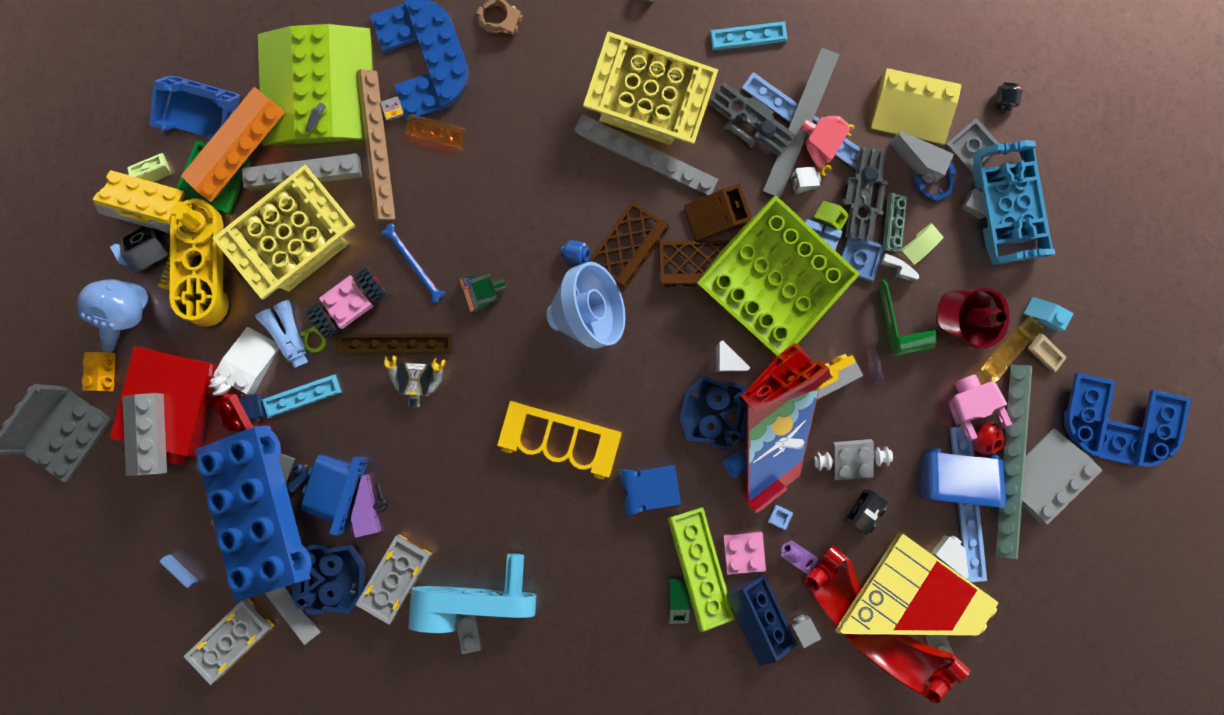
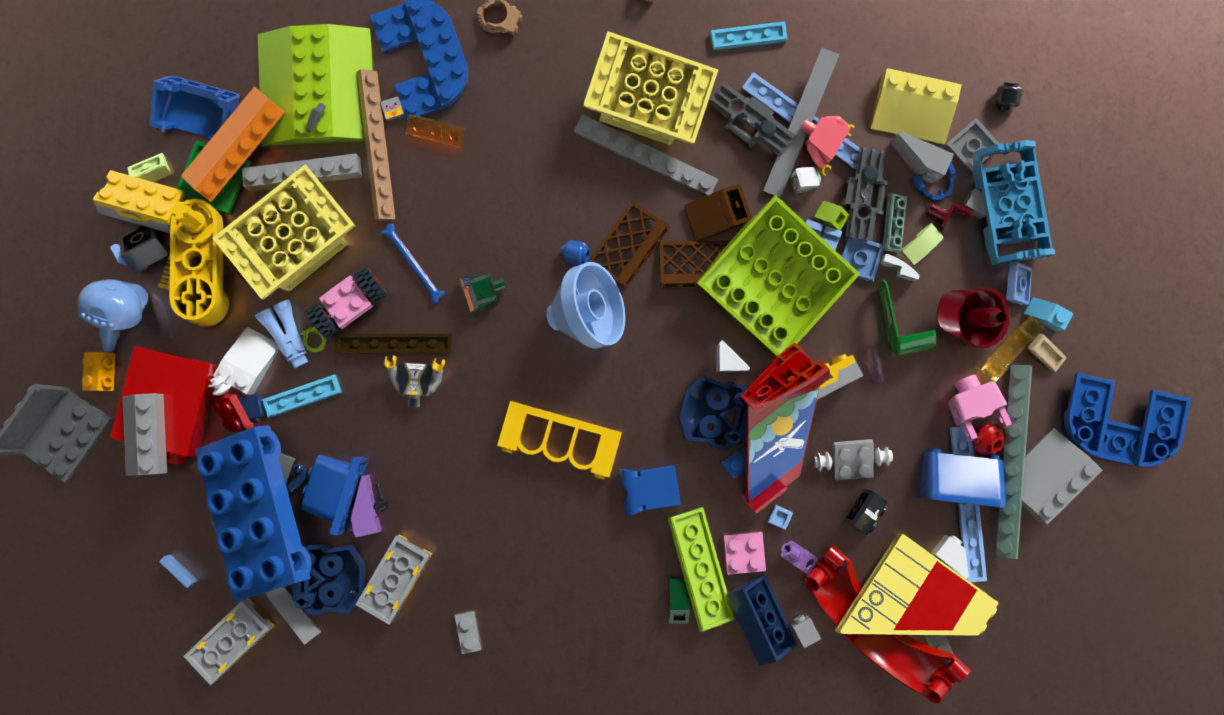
medium azure beam [408,554,537,633] -> none
none -> dark red bracket [926,203,973,231]
none -> medium blue tile [1006,262,1032,306]

